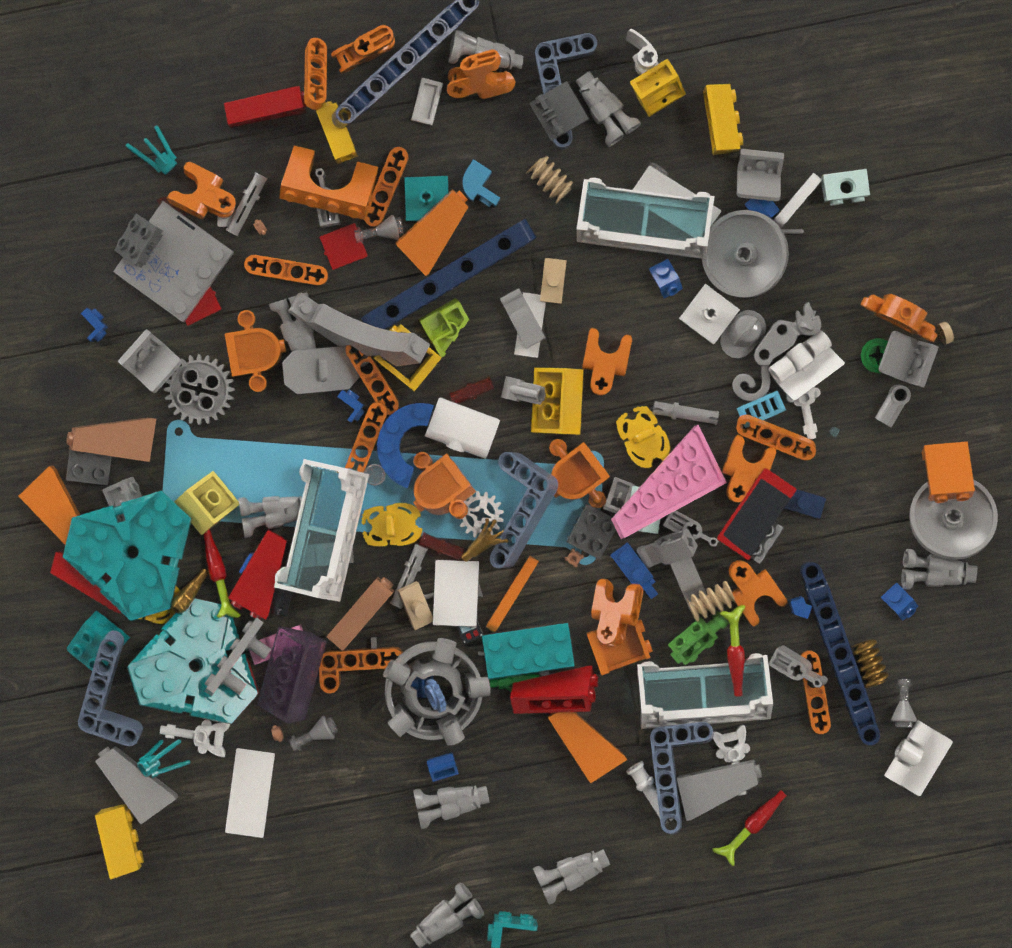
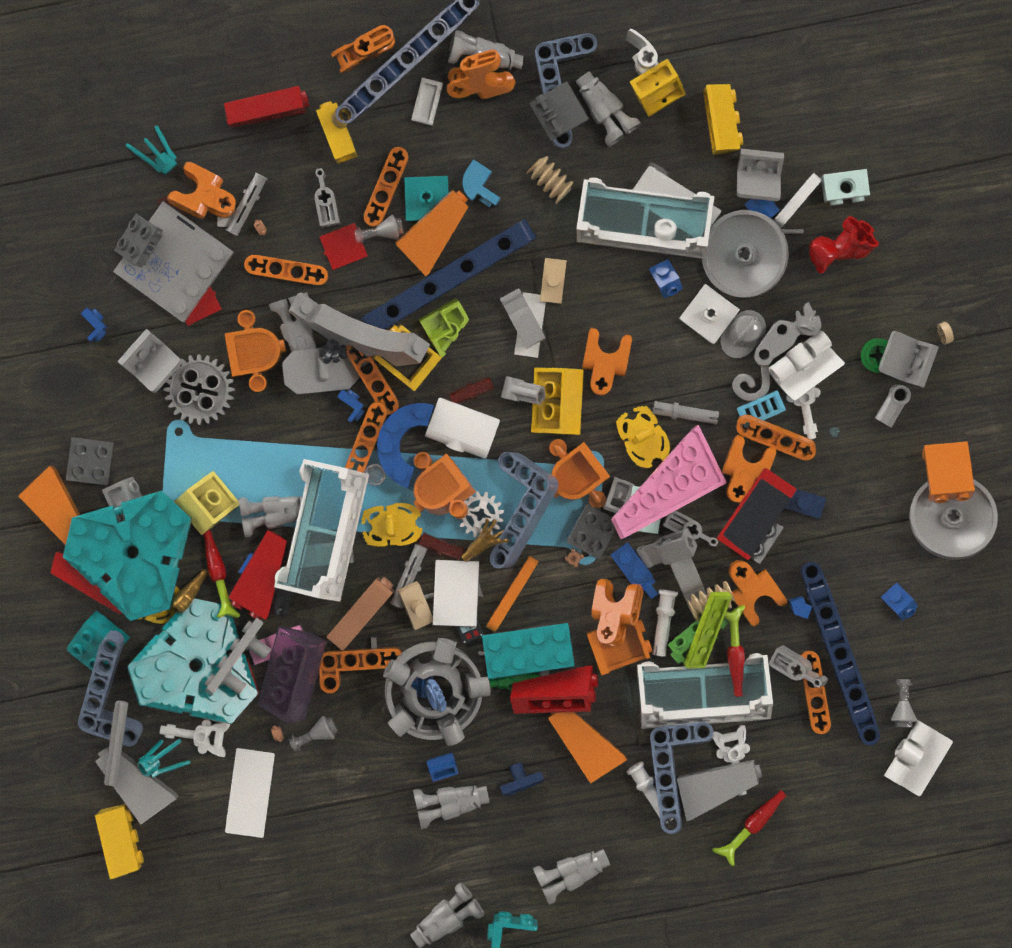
nougat slope [66,417,156,462] -> none
orange arch [280,146,378,220] -> none
orange beam [304,38,327,110] -> none
pearl gold piece [851,639,889,688] -> none
orange piece [860,294,938,342] -> none
light grey piece [901,549,977,589] -> none
none -> light grey axle [104,701,128,786]
none -> black plant [319,339,348,364]
none -> dark blue tile [500,763,545,797]
none -> white pin [652,589,678,656]
none -> white tile [654,219,677,241]
none -> lime tile [684,592,732,669]
none -> red animal [809,216,879,274]

